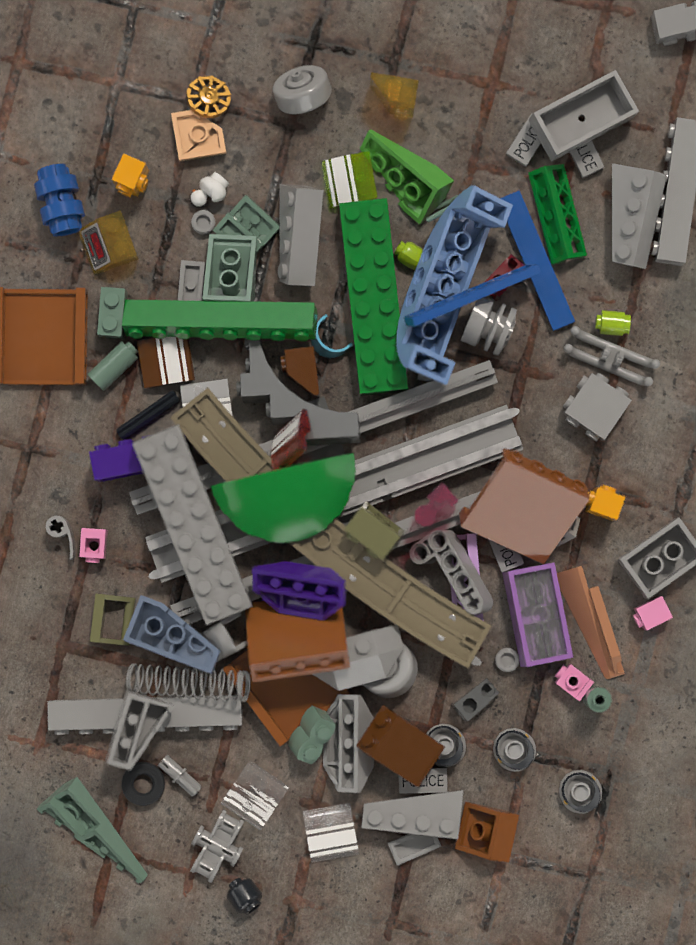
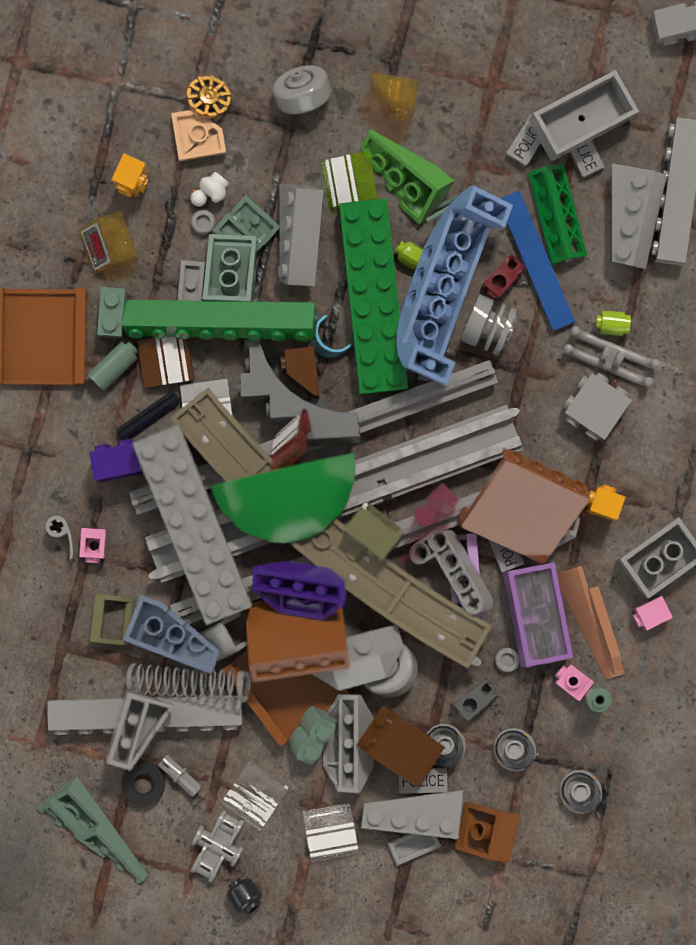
blue piece [34,164,85,237] -> none
blue tile [404,264,541,326] -> none

